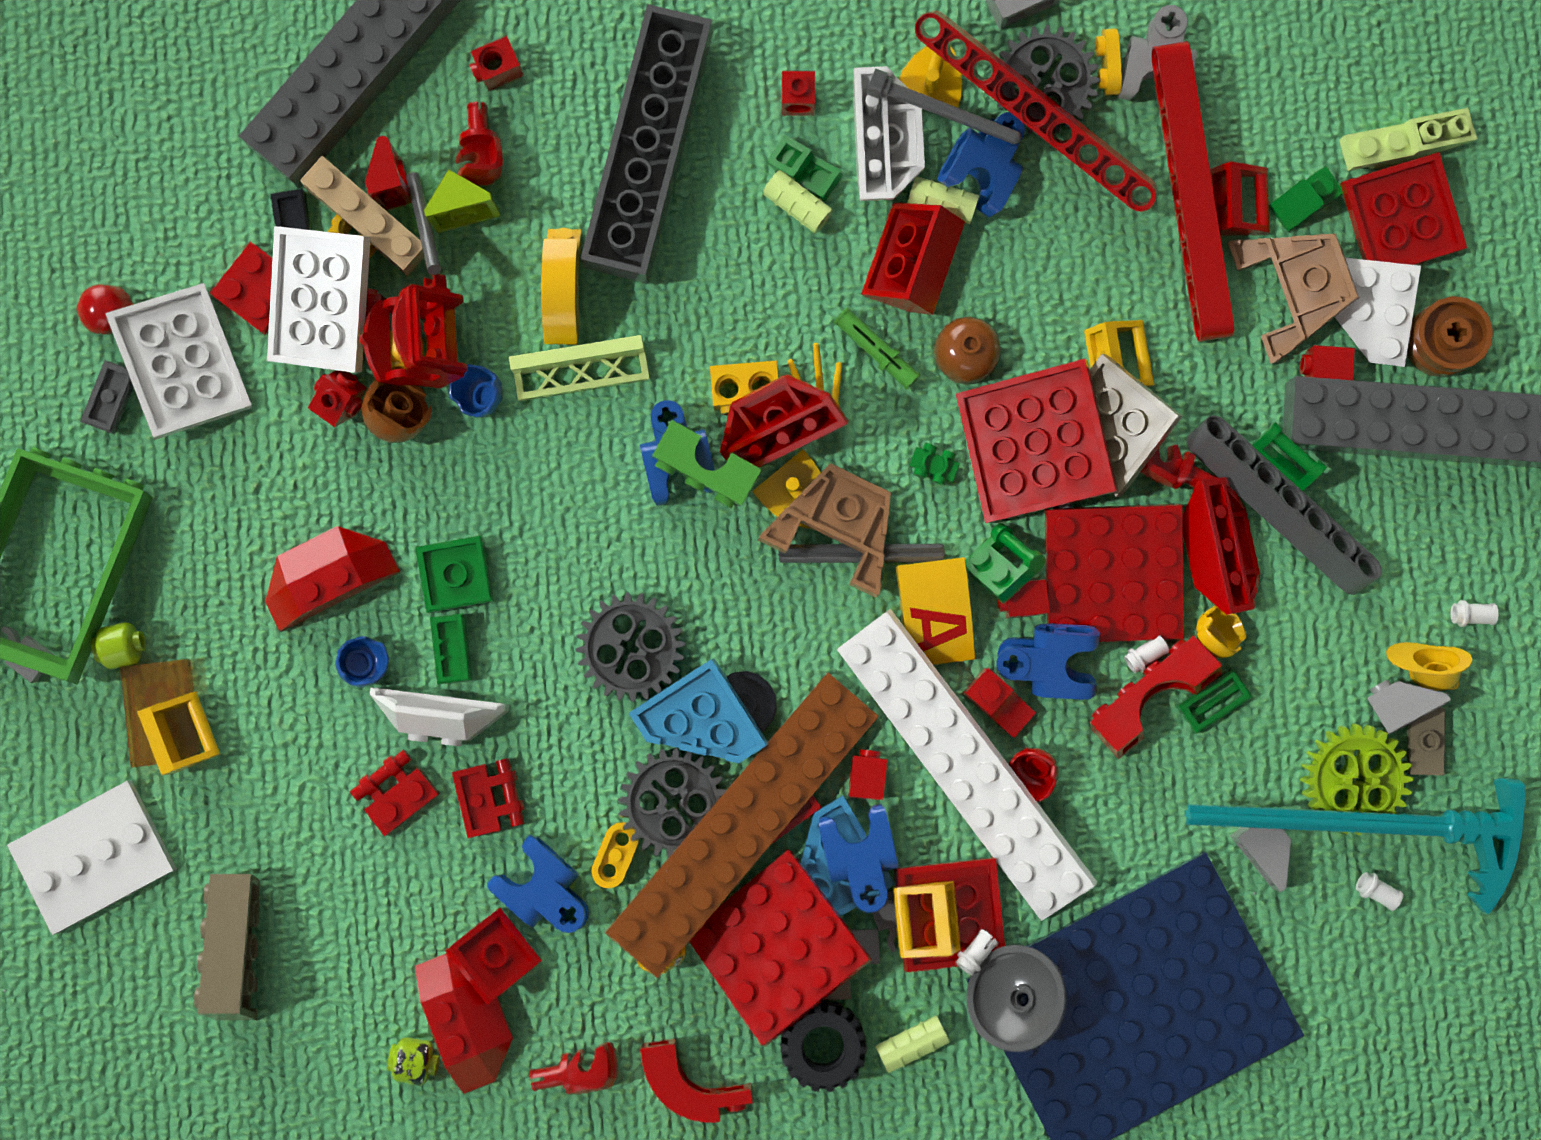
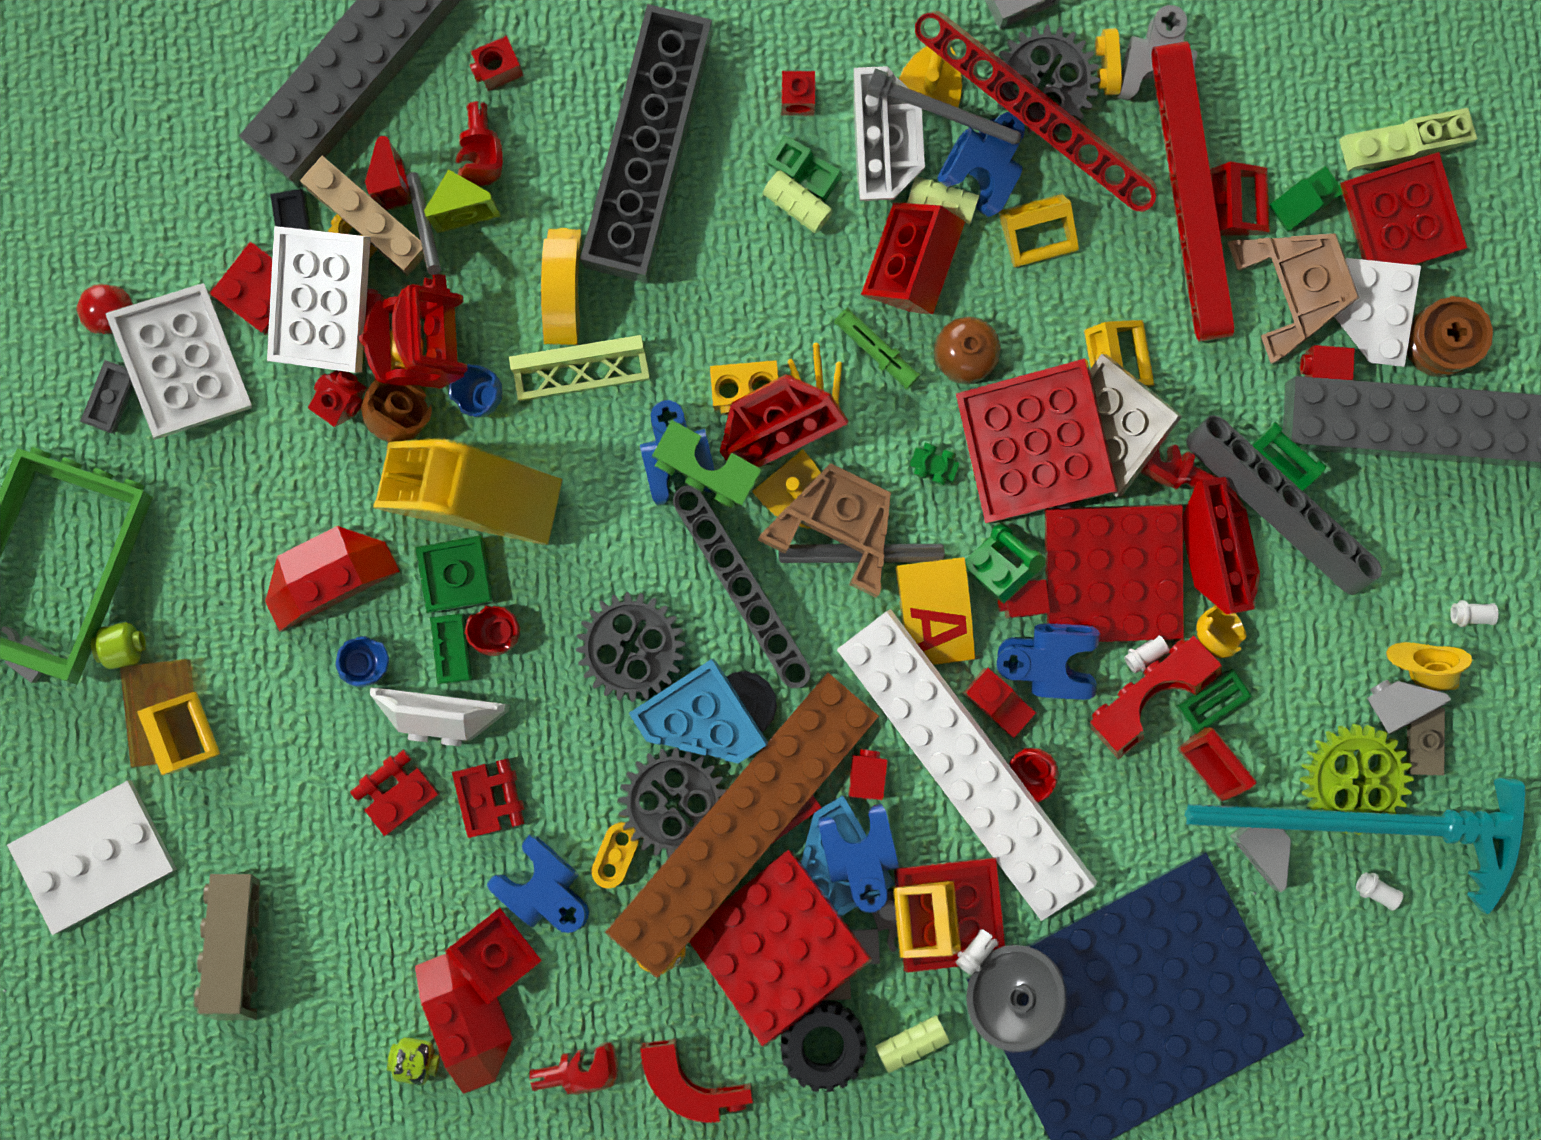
none -> yellow brick [373,439,563,545]
none -> red hair [465,606,521,656]
none -> dark grey beam [673,486,811,688]
none -> yellow tile [999,194,1079,268]
none -> red tile [1177,728,1257,802]

